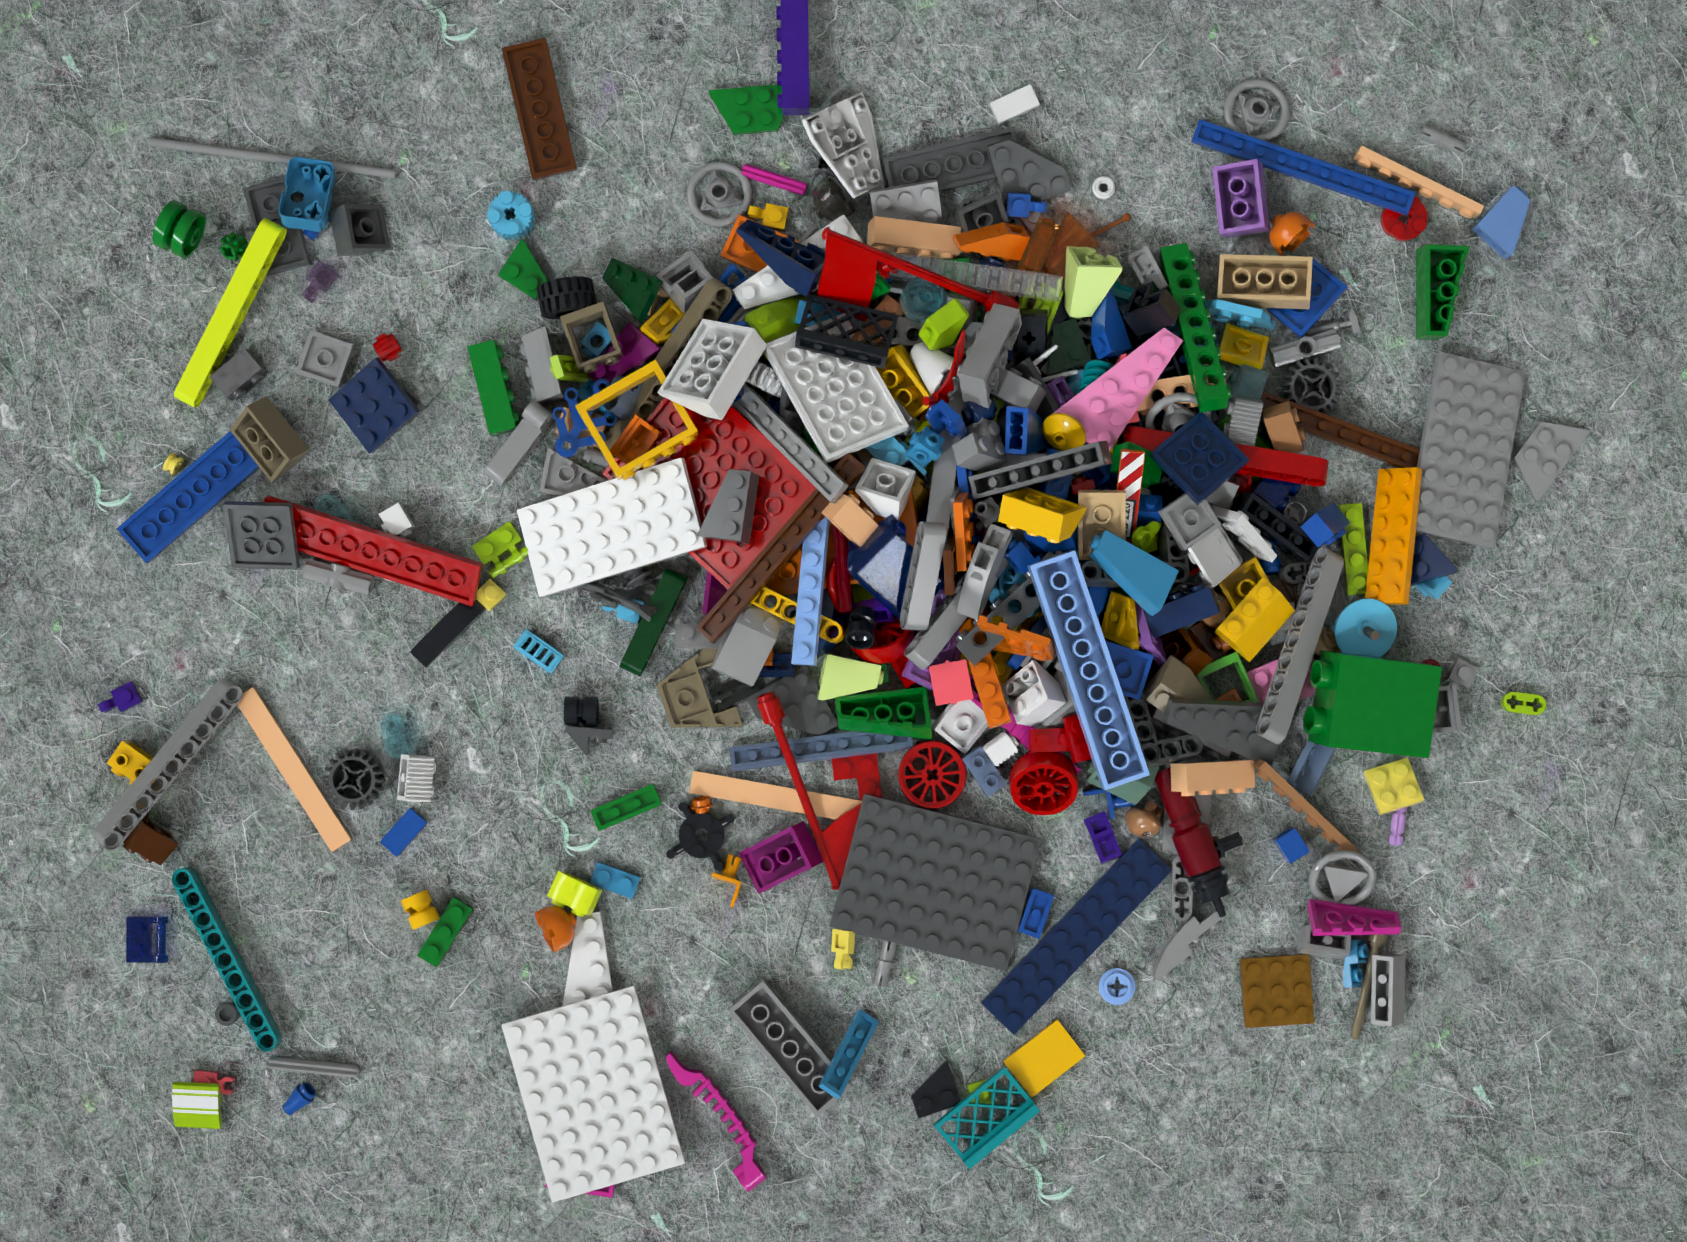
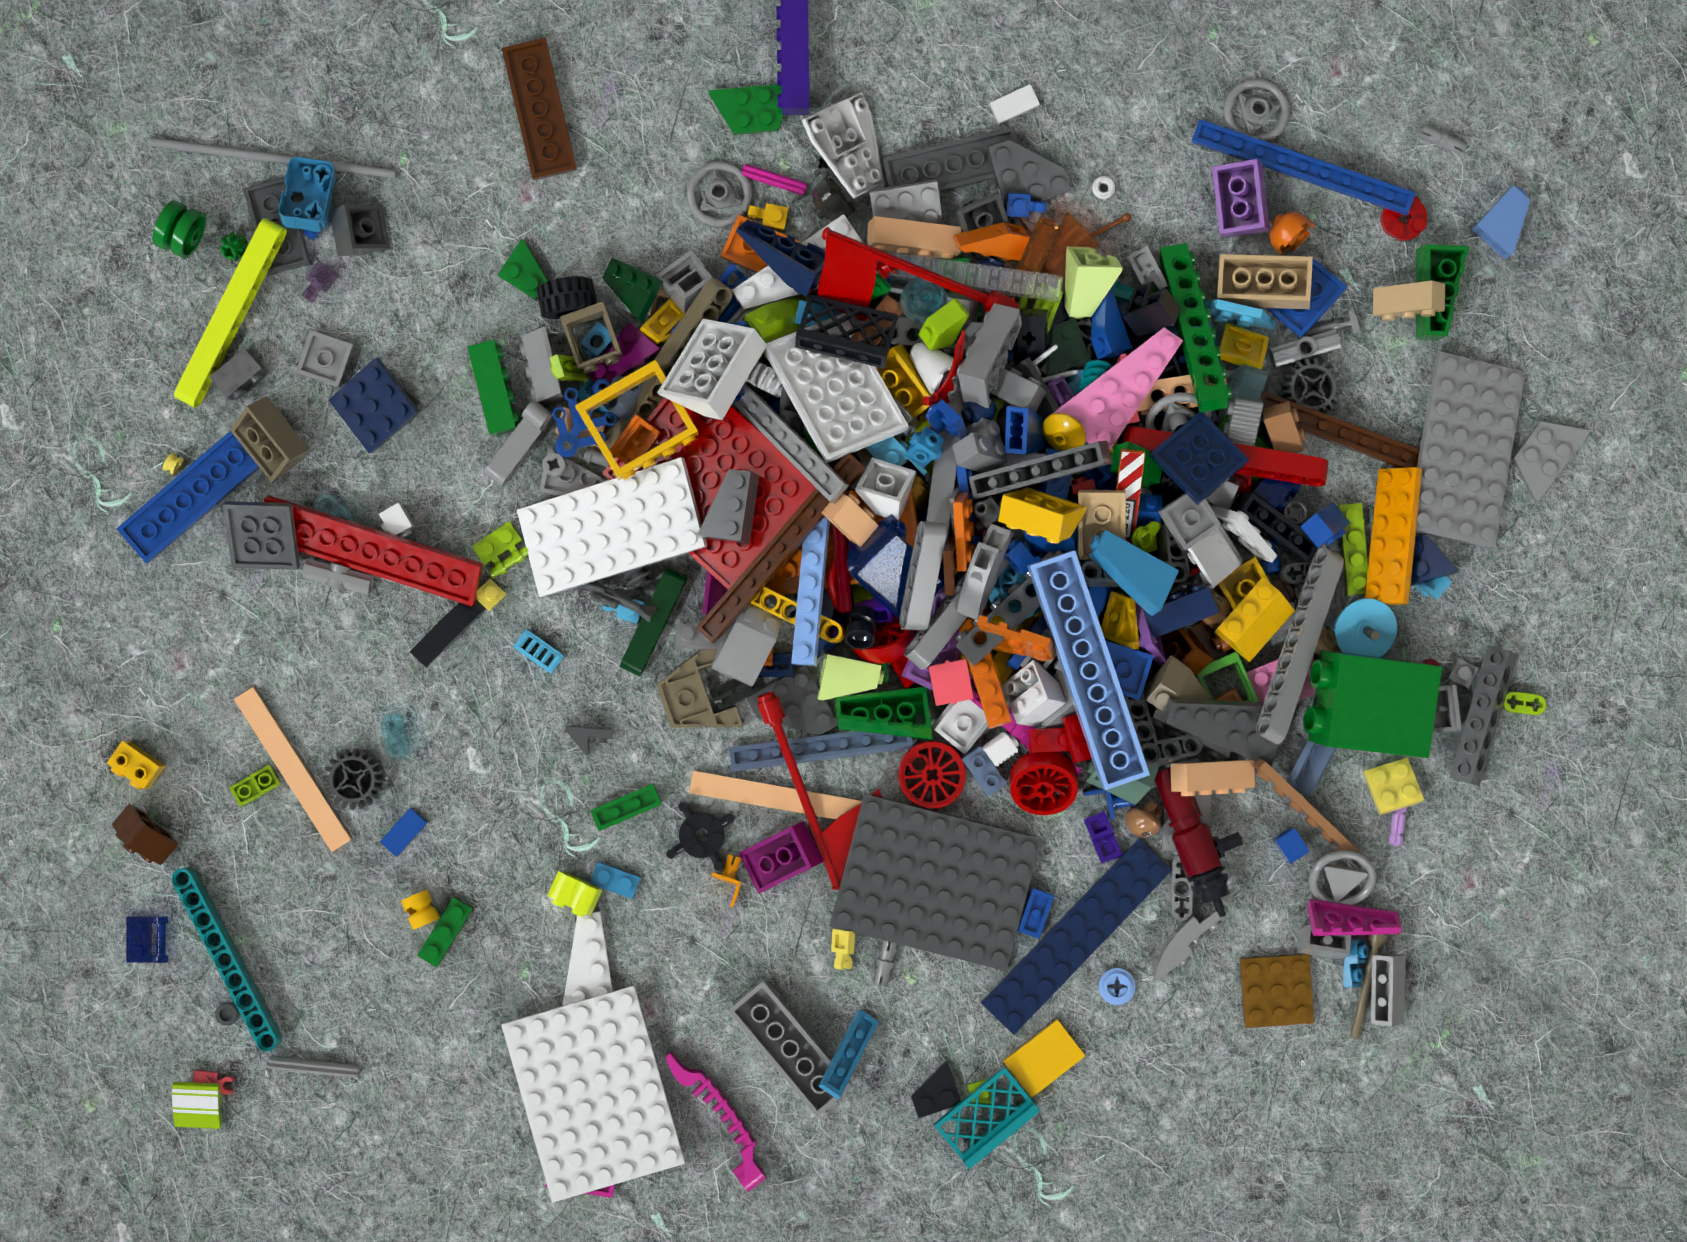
light grey beam [93,678,243,850] -> none
dark purple plate [97,681,143,713] -> none
blue cone [282,1082,316,1115] -> none
red gear [372,333,403,362] -> none
white brick [397,754,436,802] -> none
medium azure brick [487,190,535,241] -> none
orange cylinder [535,906,577,952] -> none
black wheel [564,696,599,726] -> none
orange plate [691,796,713,814] -> none
red plate [832,753,882,800] -> none
light nougat plate [1353,146,1484,218] -> none
none -> lime slope [229,765,281,808]
none -> light grey wheel [542,453,567,478]
none -> tan brick [1373,281,1445,321]
none -> dark grey brick [1450,645,1518,787]

